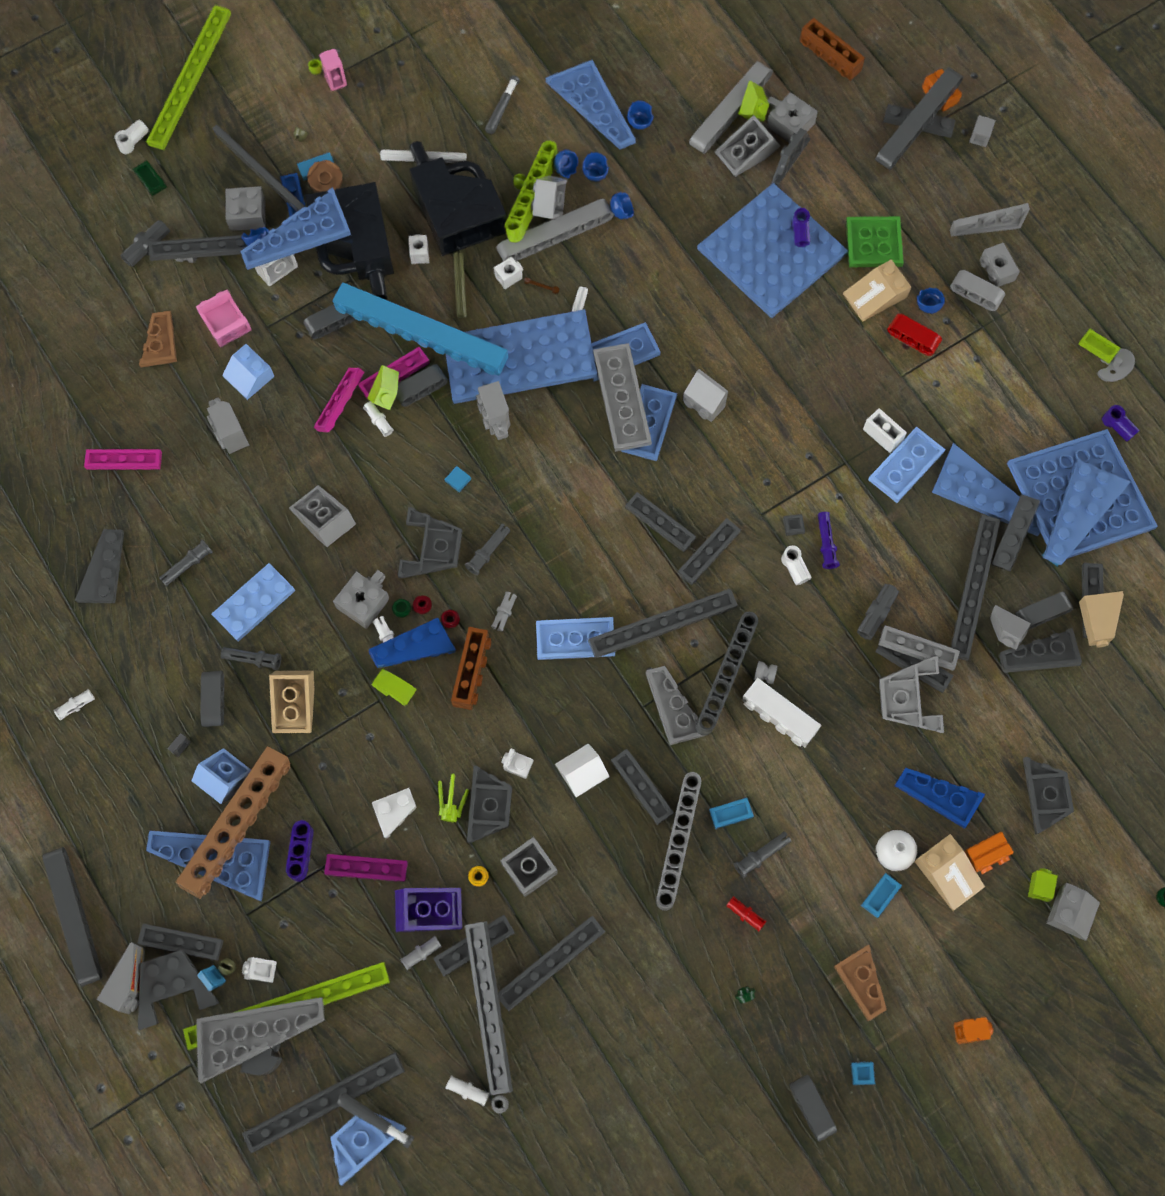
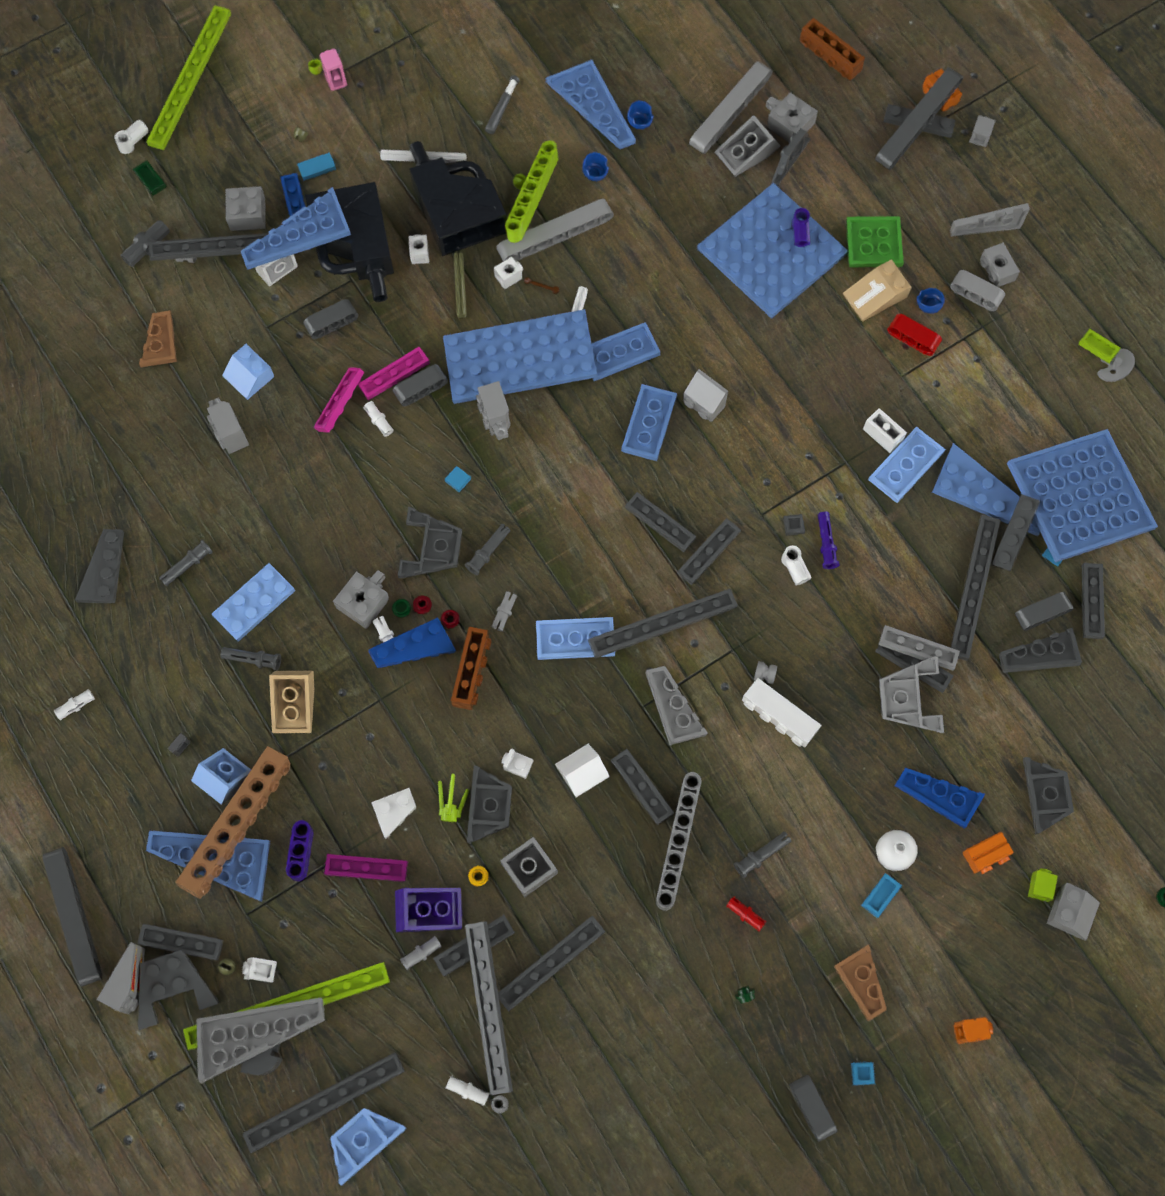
dark pink plate [84,449,162,470] -> none
bright pink panel [196,290,252,348] -> none
dark azure tile [197,965,226,991] -> none
dark grey beam [201,671,224,727] -> none
dark grey tile [212,125,305,212] -> none
blue hair [241,227,270,246] -> none
light grey slope [289,485,356,547] -> none
medium nougat tile [307,160,343,193] -> none
dark azure brick [333,282,508,376] -> none
dark grey piece [337,1093,414,1148] -> none
lime slope [367,365,399,410] -> none
lime slope [371,669,417,706] -> none
light grey hinge [531,176,567,219] -> none
blue hair [553,149,578,178] -> none
light grey plate [593,343,652,452] -> none
blue hair [610,192,634,219] -> none
dark grey beam [696,611,758,736] -> none
dark azure tile [709,798,754,829] -> none
lime slope [738,81,769,122] -> none
dark grey piece [857,584,899,640] -> none
tan slope [914,834,985,911] -> none
light grey slope [990,605,1031,650] -> none
medium blue wing [1043,460,1131,565] -> none
tan slope [1079,591,1124,647] -> none
dark purple piece [1102,405,1140,442] -> none

